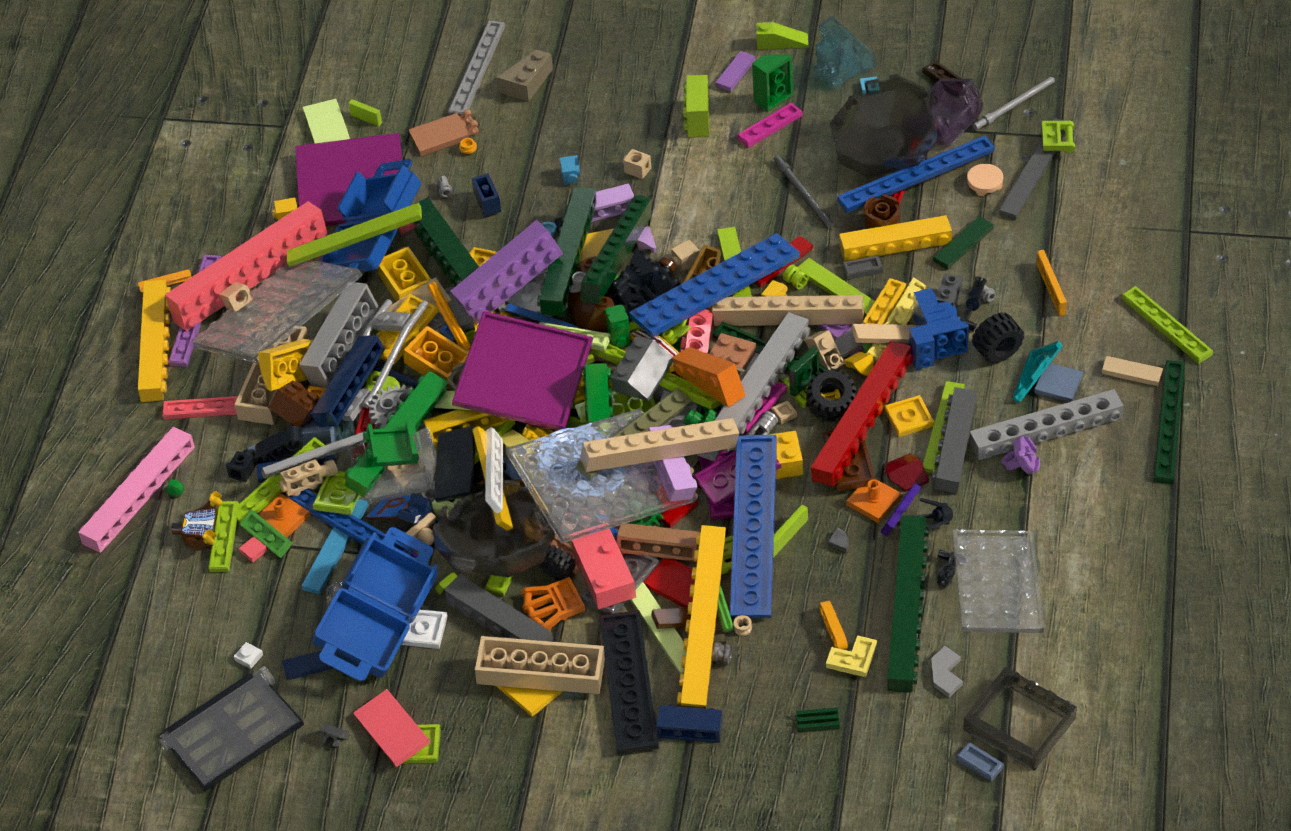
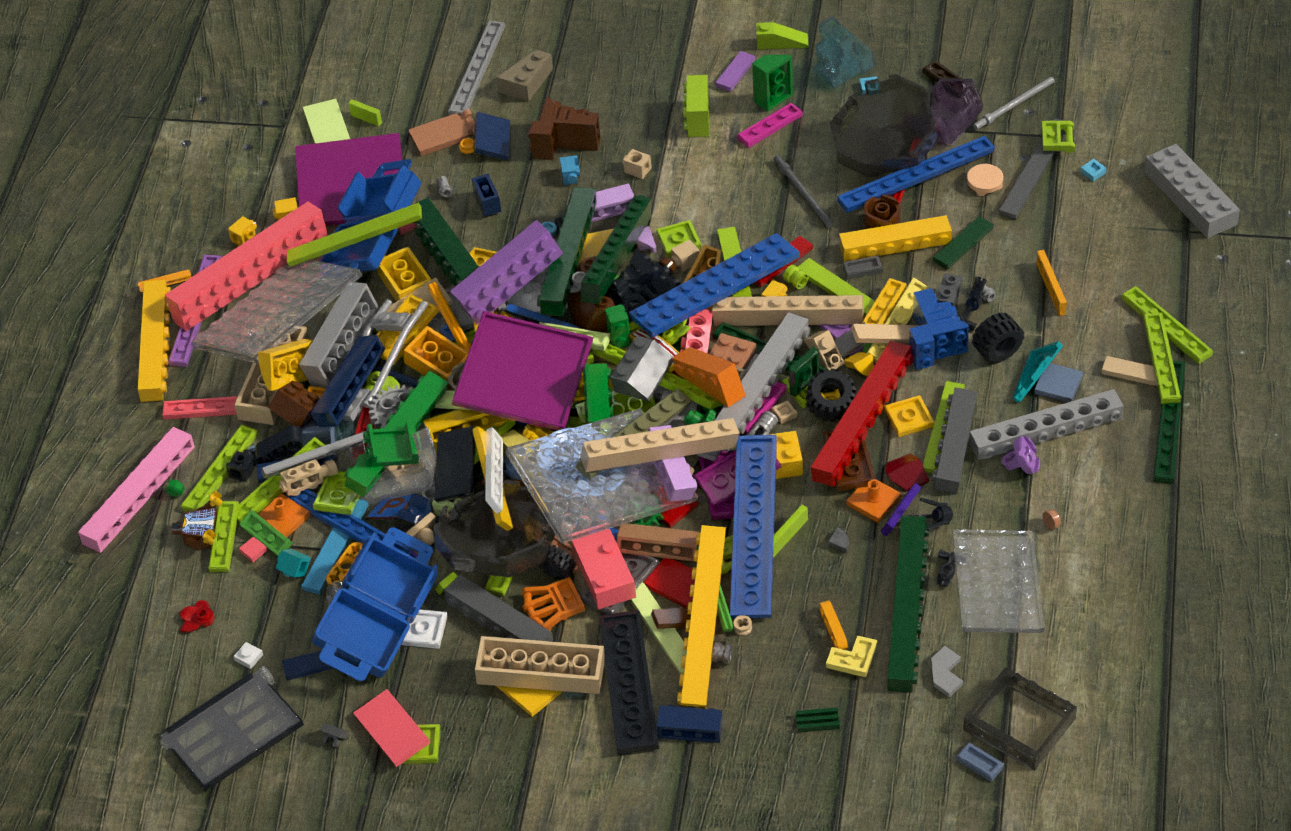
tan brick [219,282,253,312] -> none
none -> red plate [179,600,215,632]
none -> lime tile [181,424,259,512]
none -> yellow brick [228,216,257,246]
none -> teal brick [276,549,311,577]
none -> light orange beam [326,542,363,591]
none -> dark blue tile [474,112,510,161]
none -> reddish brown brick [527,97,601,160]
none -> lime tile [656,220,702,258]
none -> nougat tile [1042,509,1061,530]
none -> medium azure tile [1081,159,1106,182]
none -> lime tile [1143,313,1181,404]
none -> light grey brick [1144,144,1240,239]

